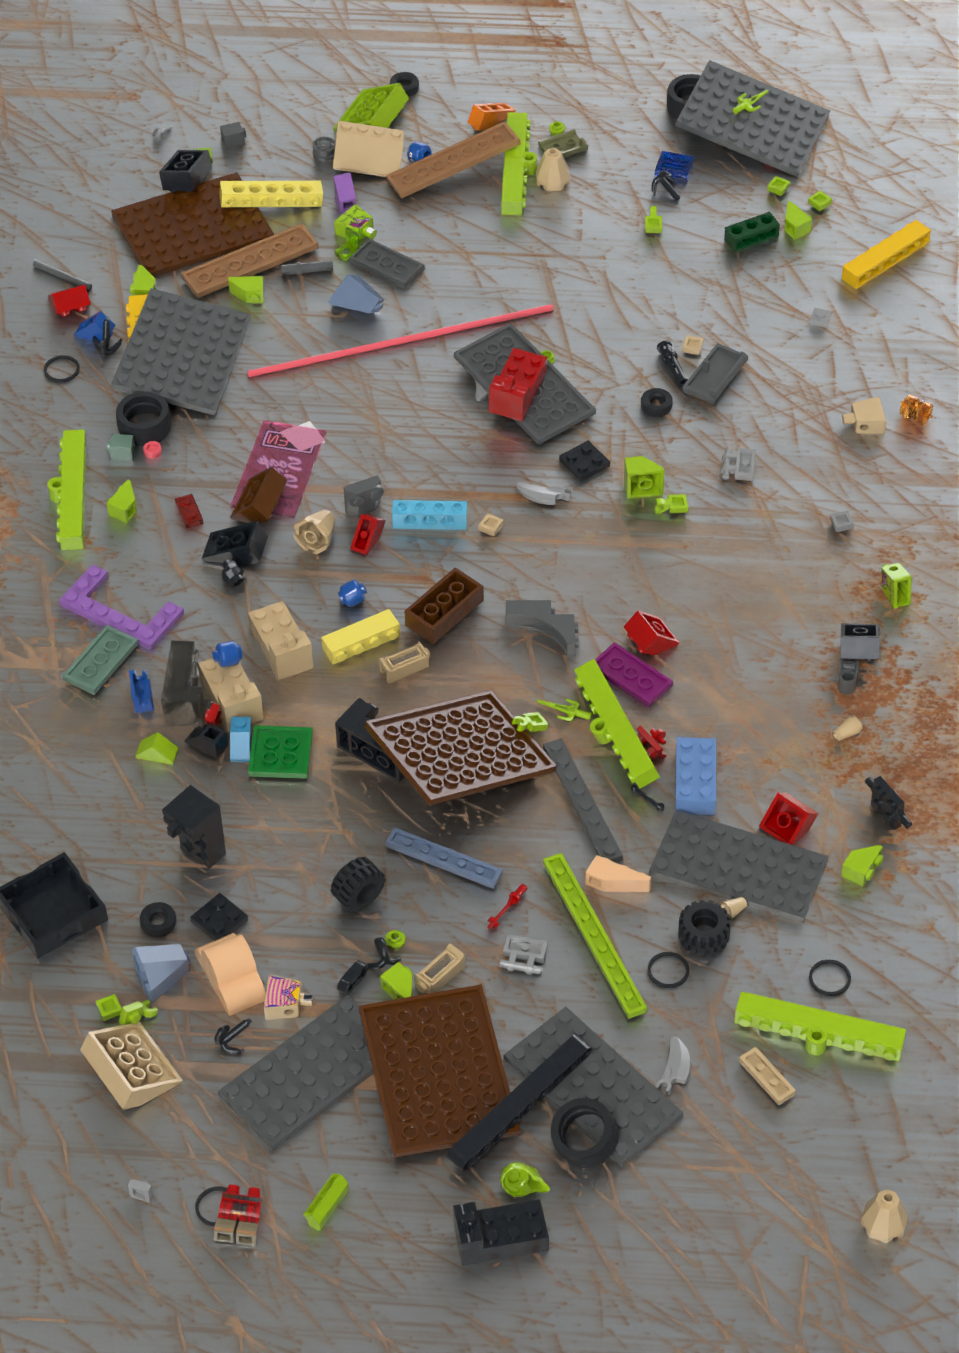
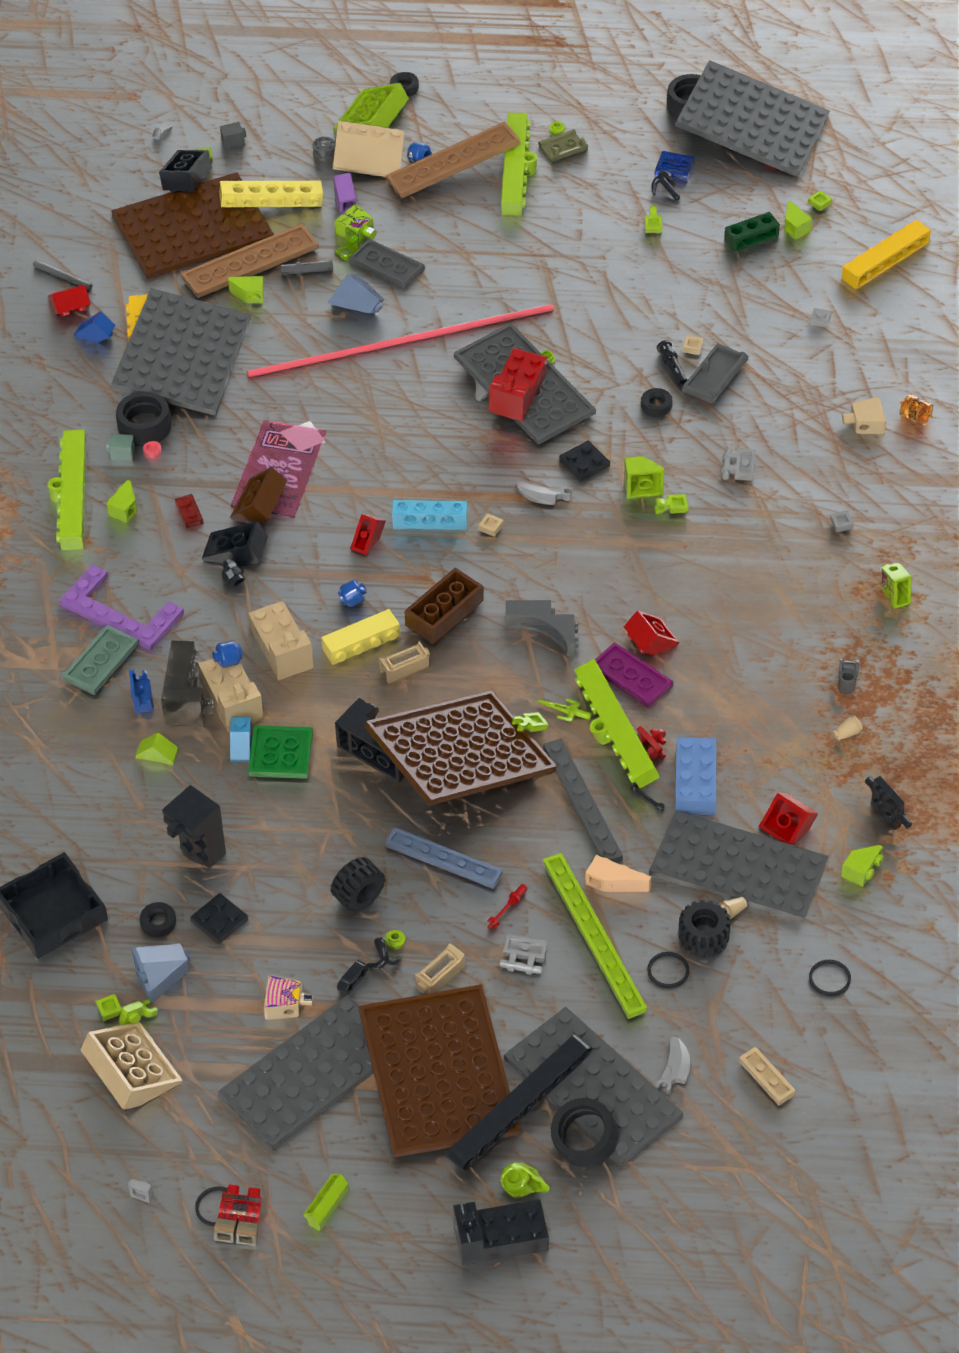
black piece [44,355,80,382] -> none
black piece [92,318,123,354] -> none
lime slope [130,265,157,296] -> none
black slope [184,723,228,759] -> none
light nougat brick [195,933,266,1016] -> none
red plate [204,703,222,727] -> none
black piece [214,1018,252,1054] -> none
tan cone [294,510,336,554] -> none
dark grey slope [343,475,384,516] -> none
lime slope [380,962,413,999] -> none
orange slope [467,102,516,131] -> none
tan cone [536,148,570,191] -> none
lime piece [733,90,768,114] -> none
lime hinge [734,991,907,1061] -> none
lime plate [767,176,790,196] -> none
brick [841,623,880,661] -> none
tan cone [860,1189,909,1243] -> none

